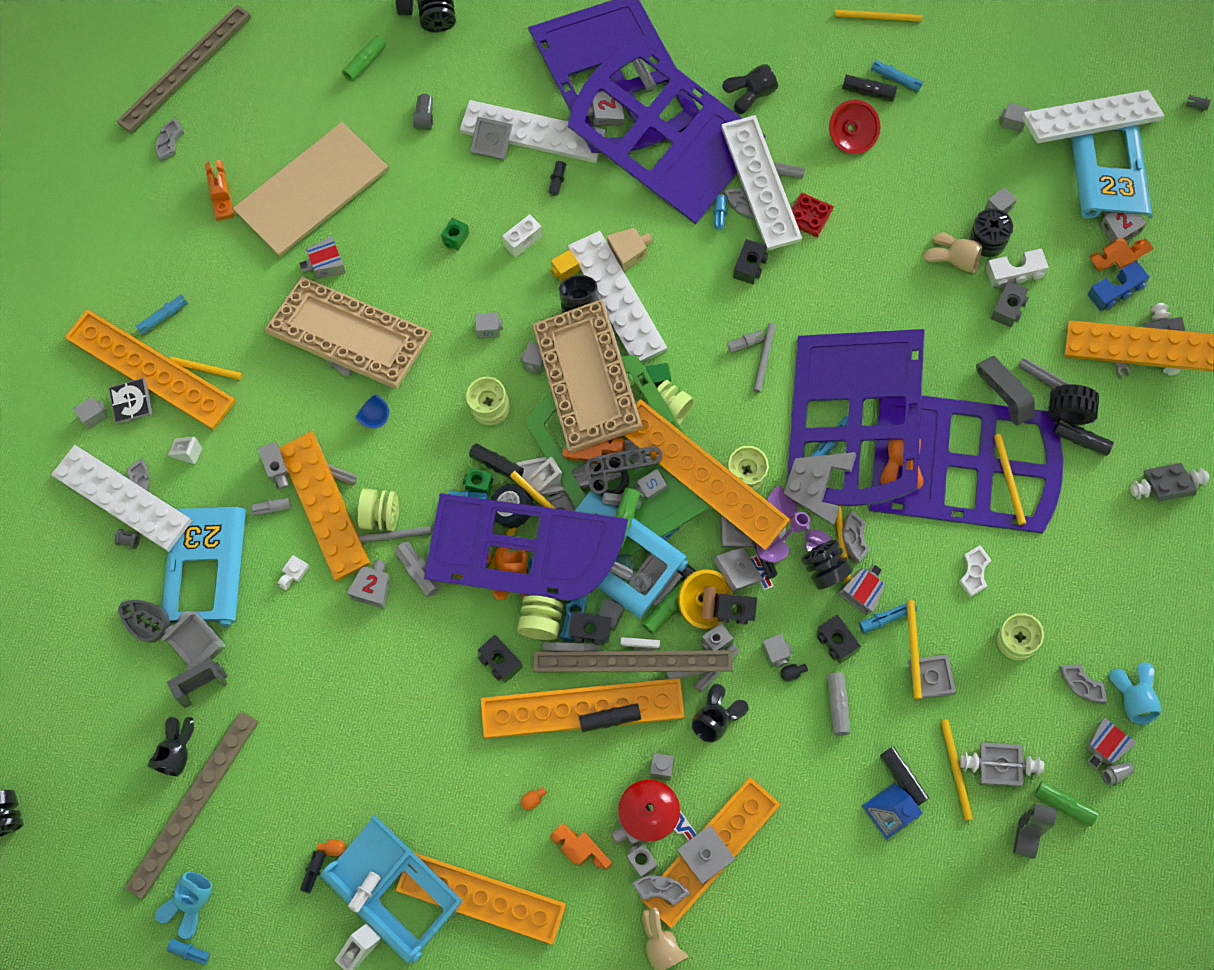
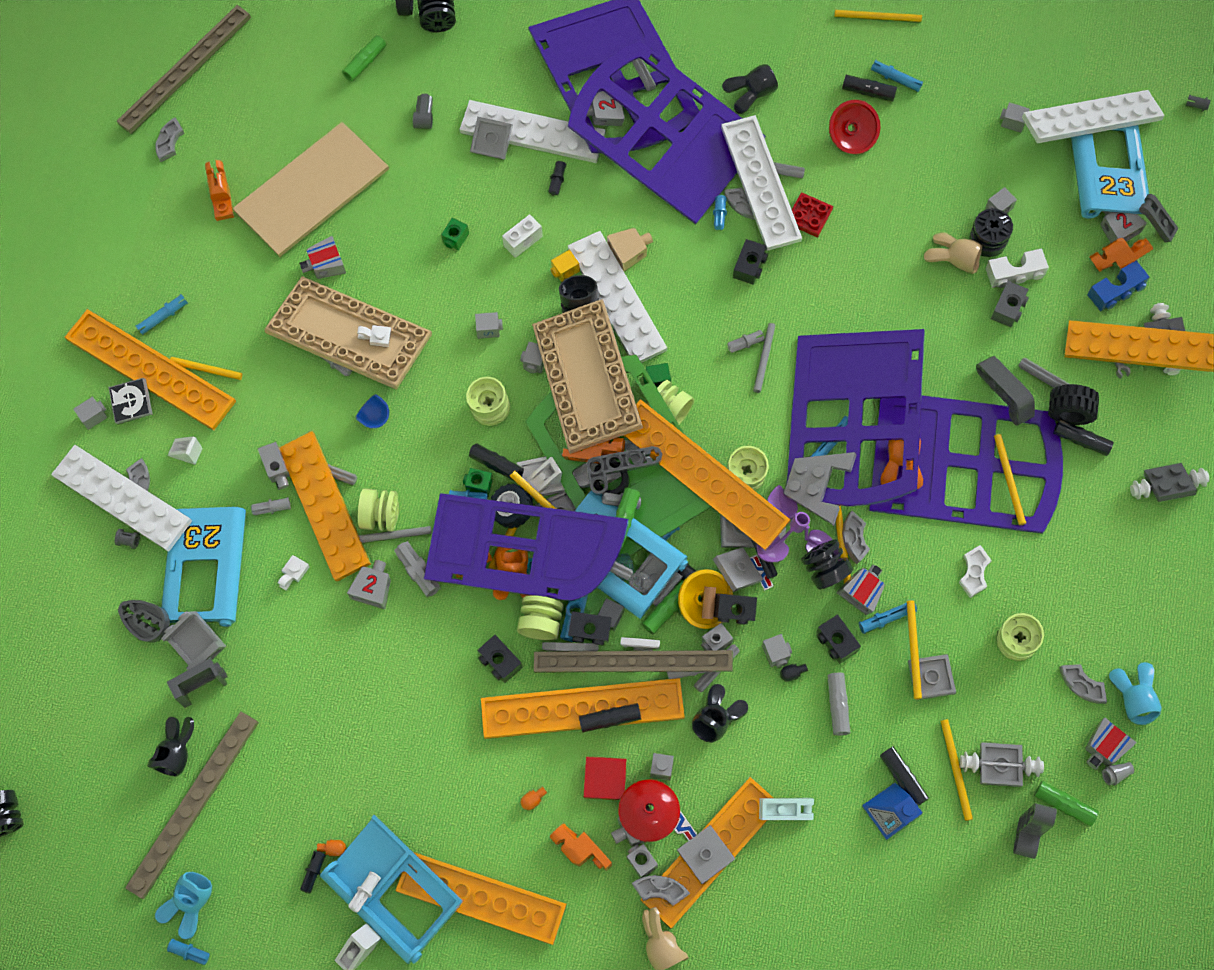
light grey brick [637,469,669,500] -> none
none -> white plate [357,325,391,347]
none -> red tile [584,757,627,800]
none -> light aqua plate [759,798,814,820]
none -> dark grey plate [1139,194,1178,242]

